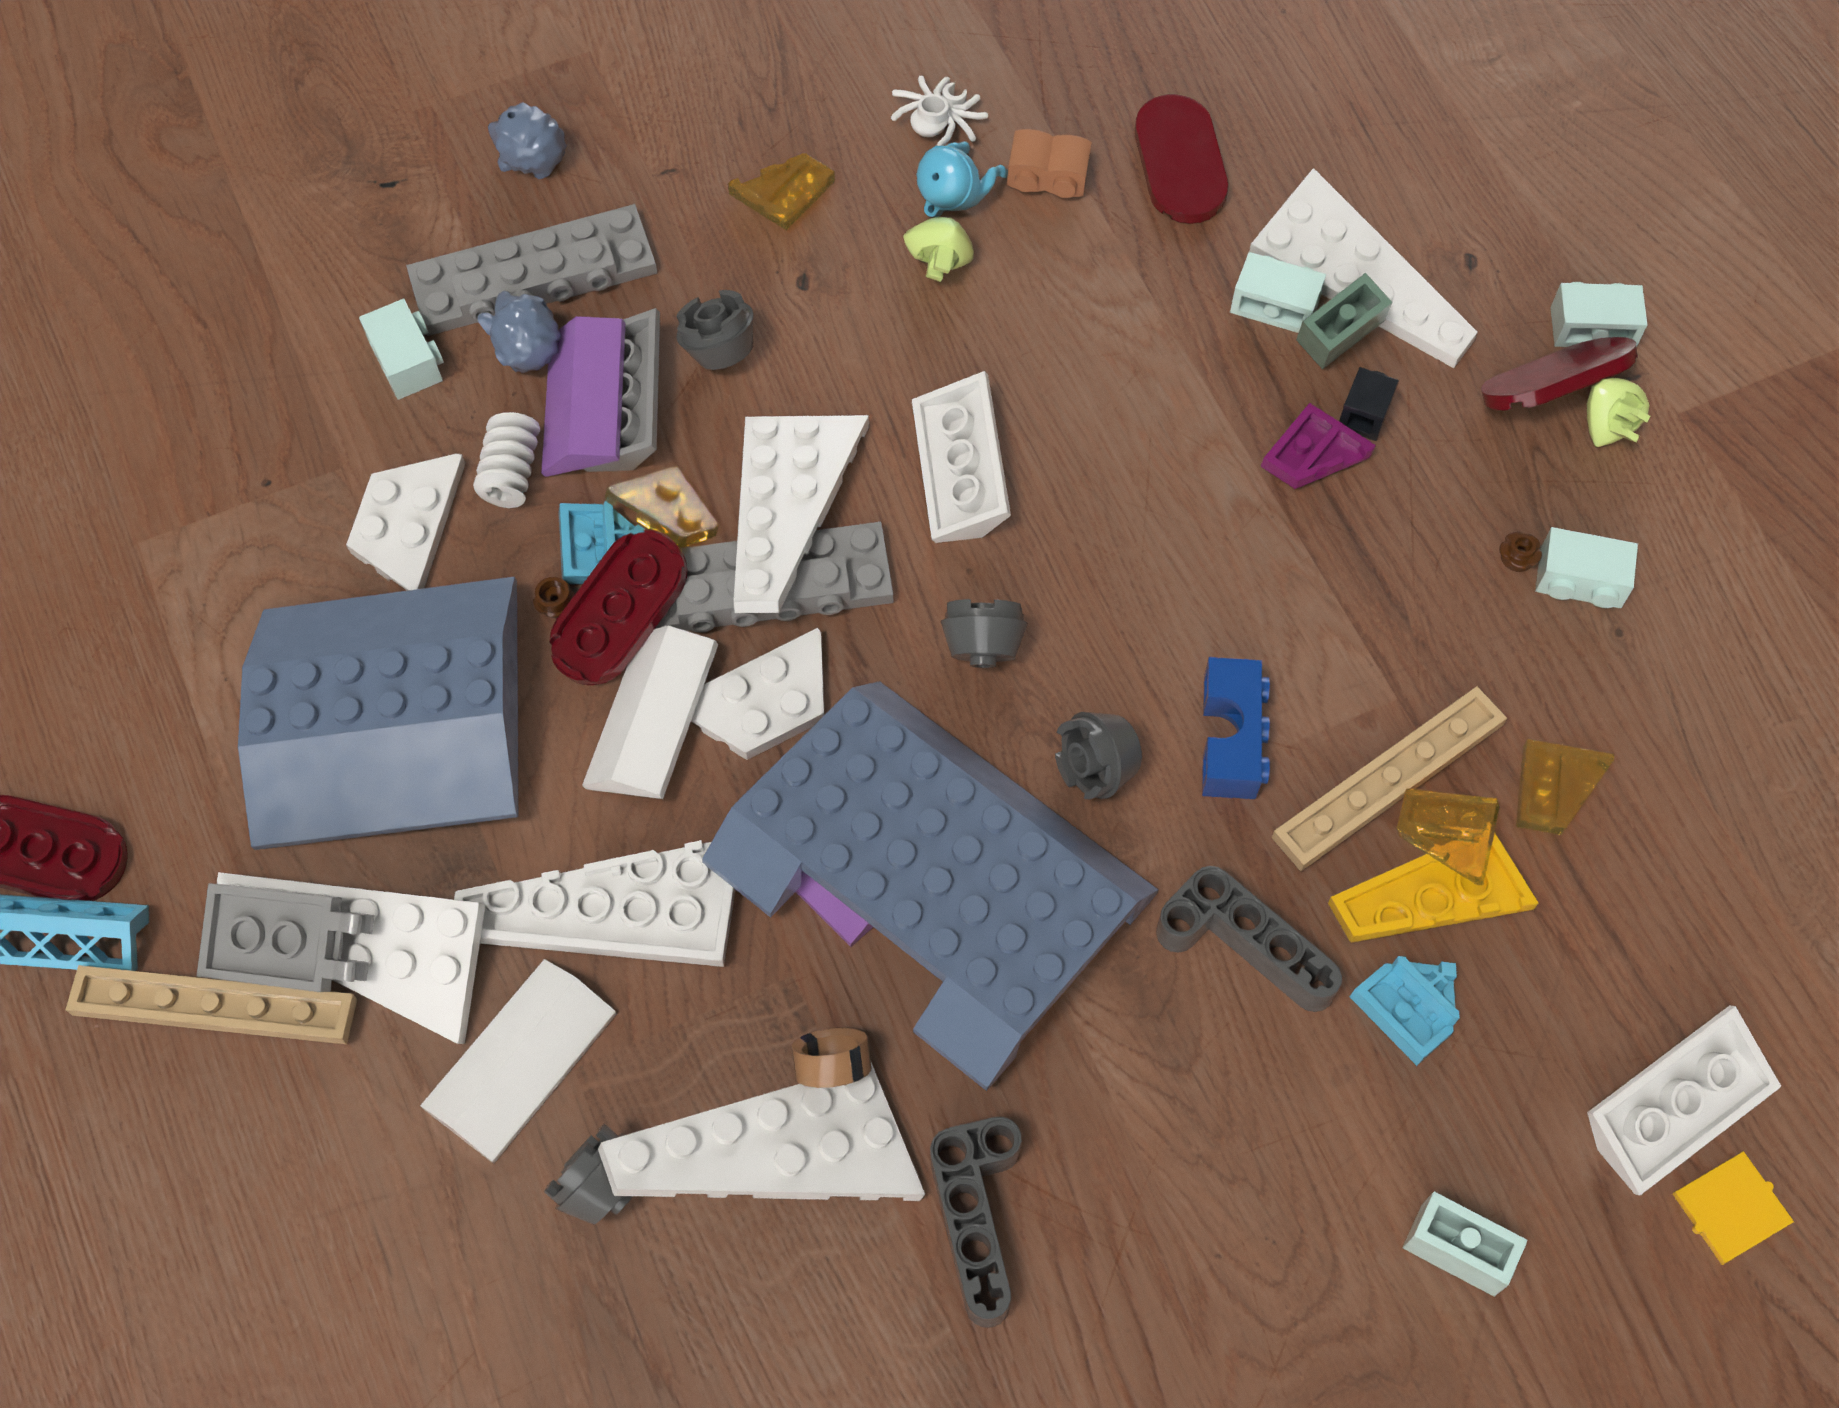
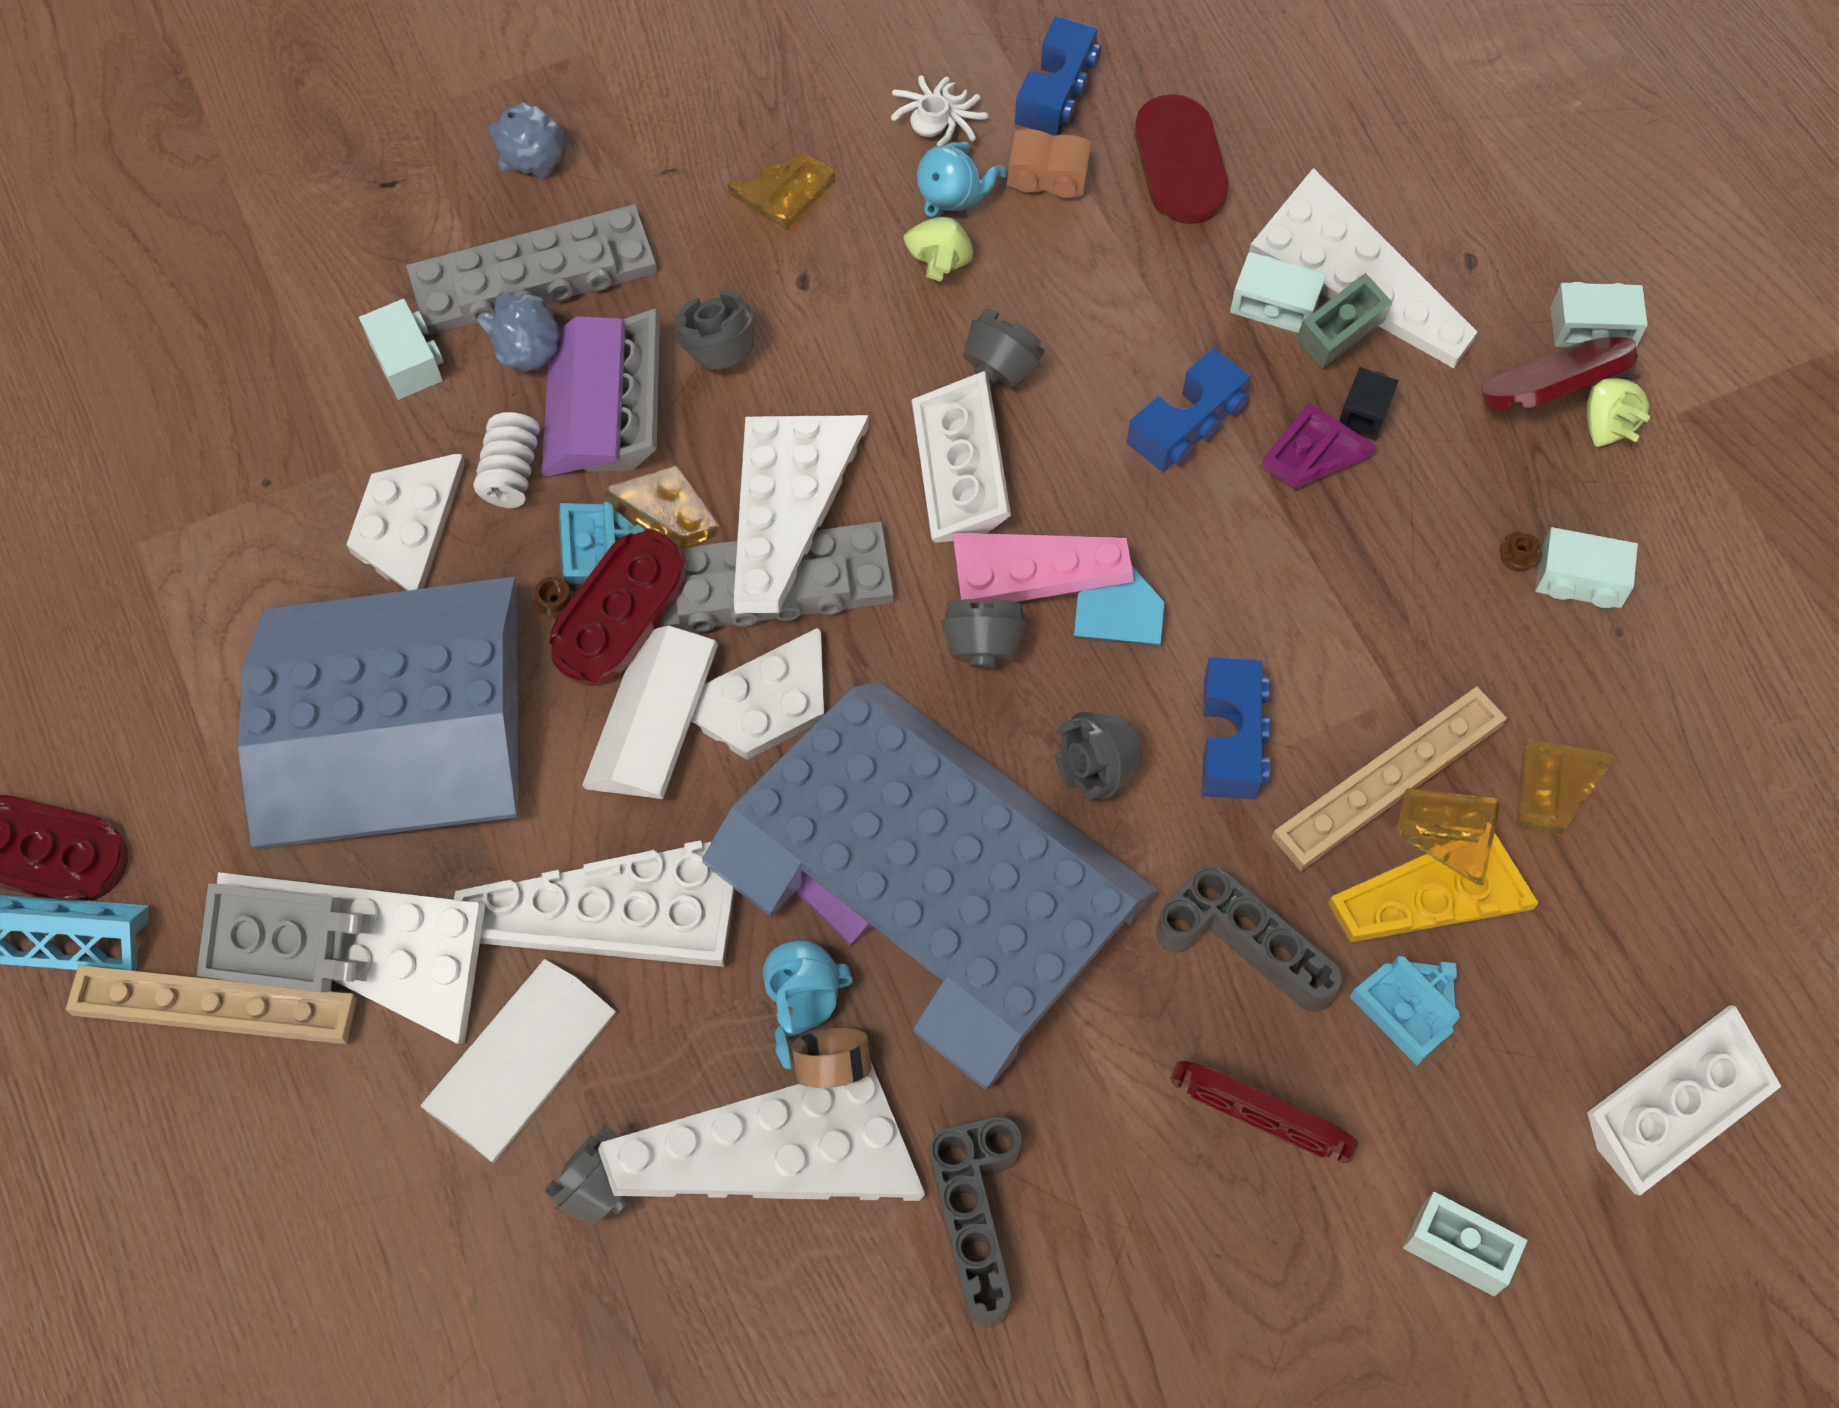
yellow piece [1673,1151,1794,1265] -> none
none -> medium azure hair [762,940,853,1069]
none -> bright pink wing [953,533,1134,603]
none -> dark grey cone [963,308,1045,388]
none -> blue arch [1015,16,1101,136]
none -> medium azure slope [1074,566,1164,646]
none -> blue arch [1127,348,1251,473]
none -> dark red tile [1170,1061,1359,1163]

